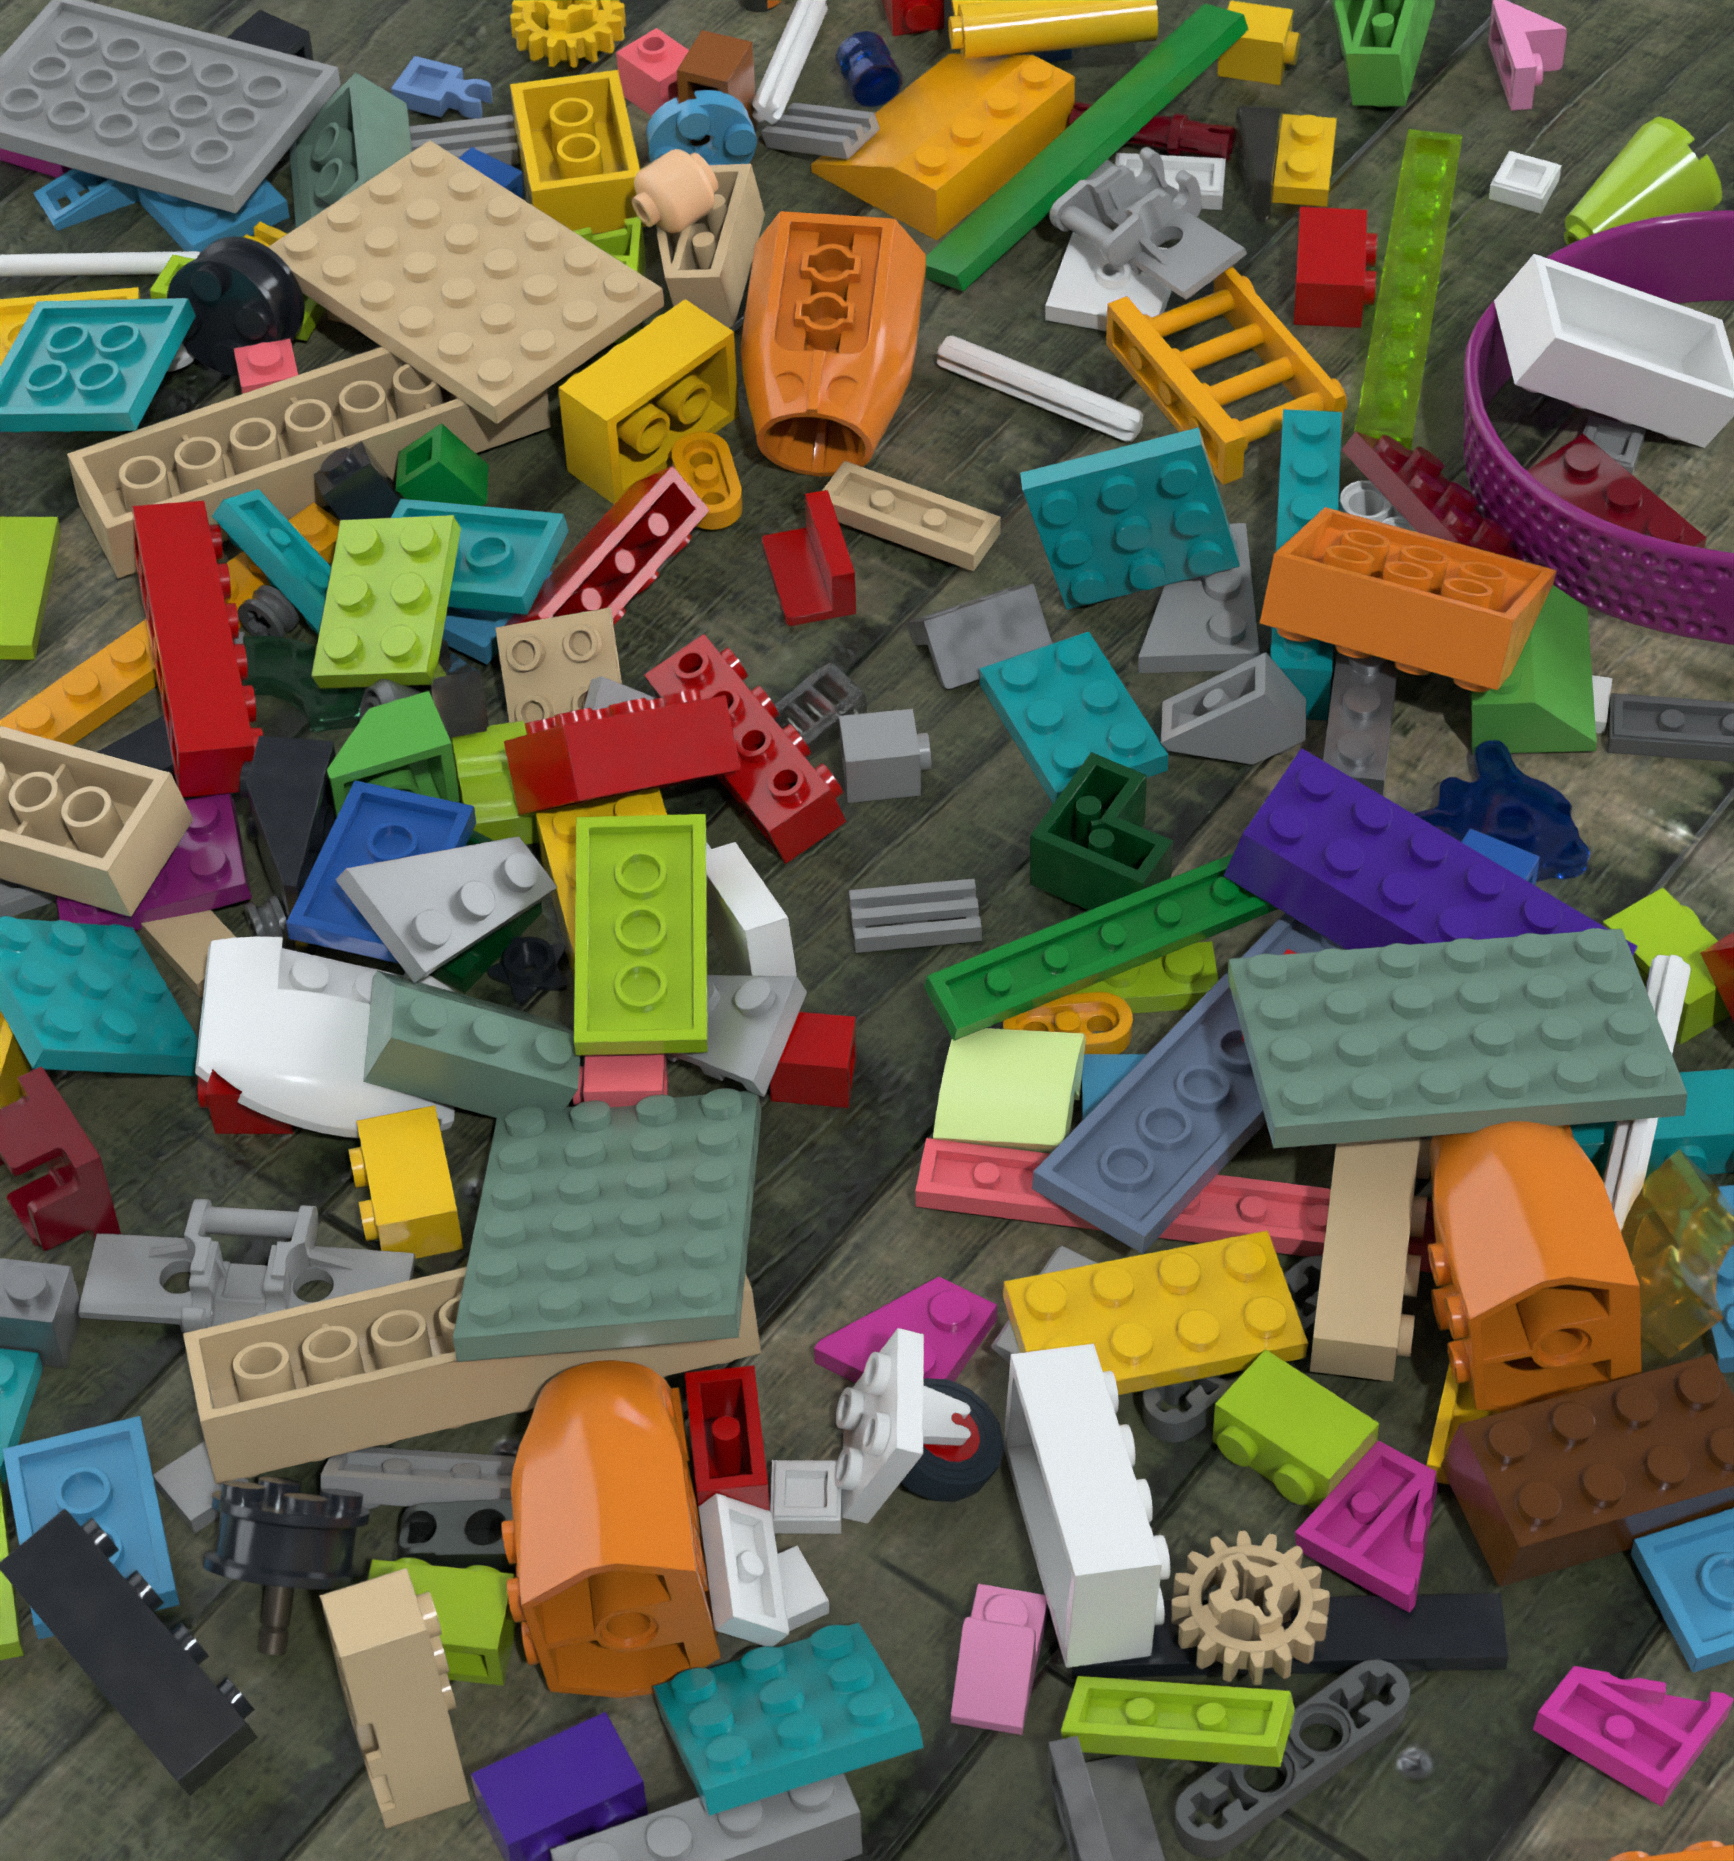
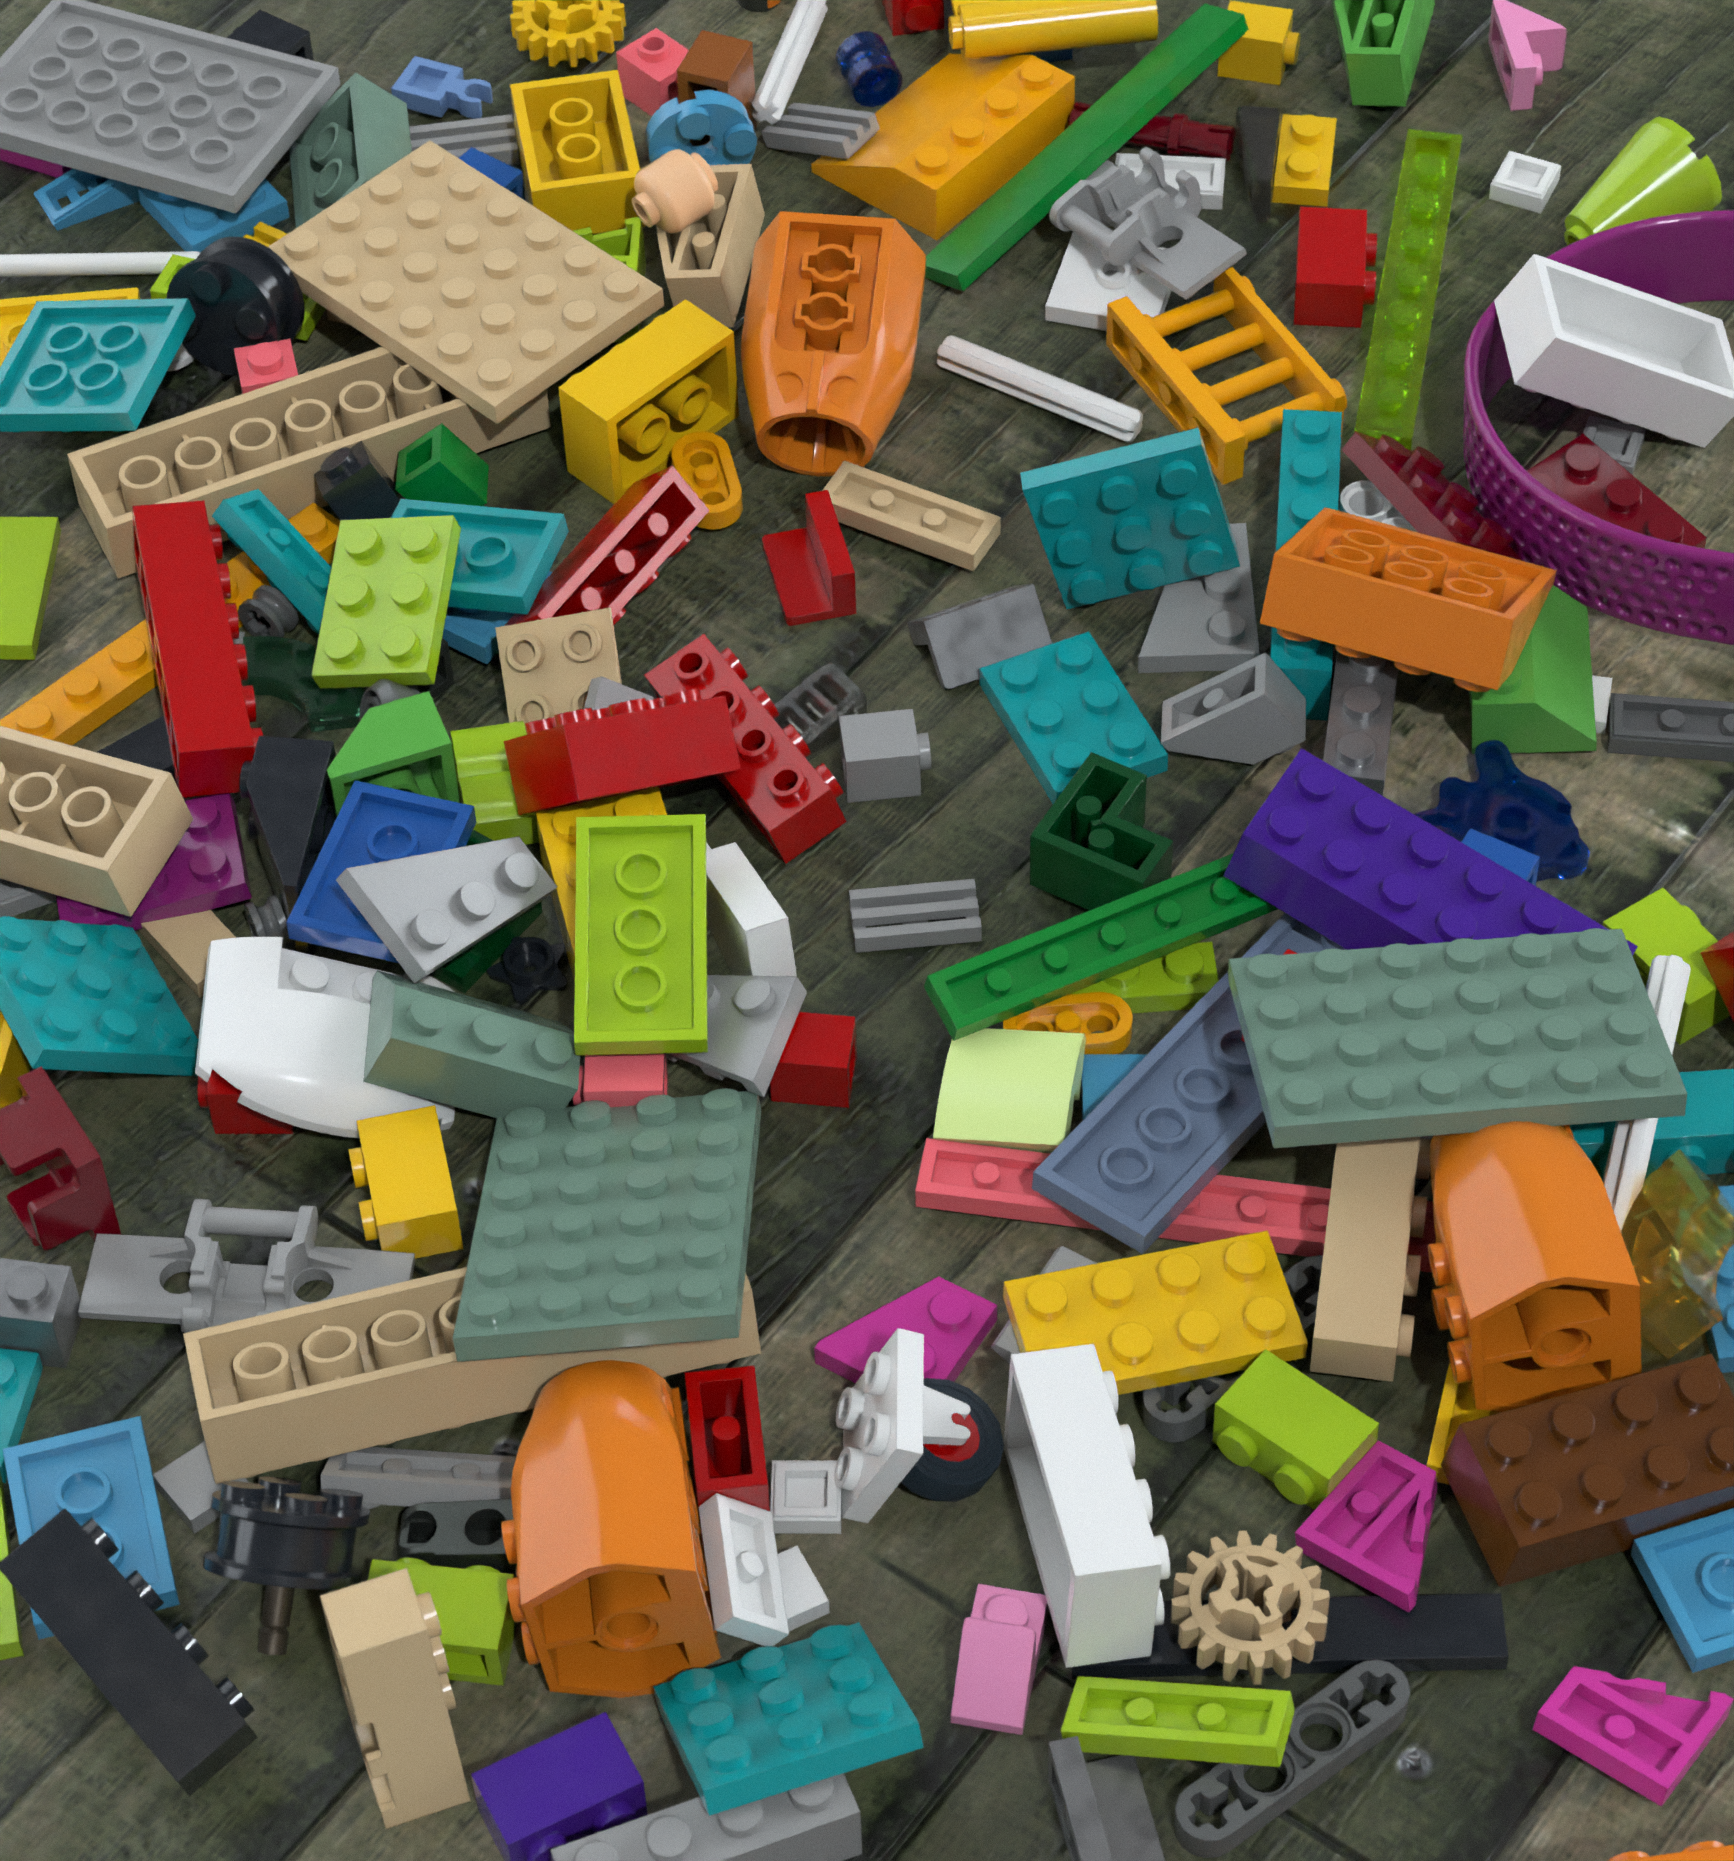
clear smoke slope [431,654,489,738] -> none

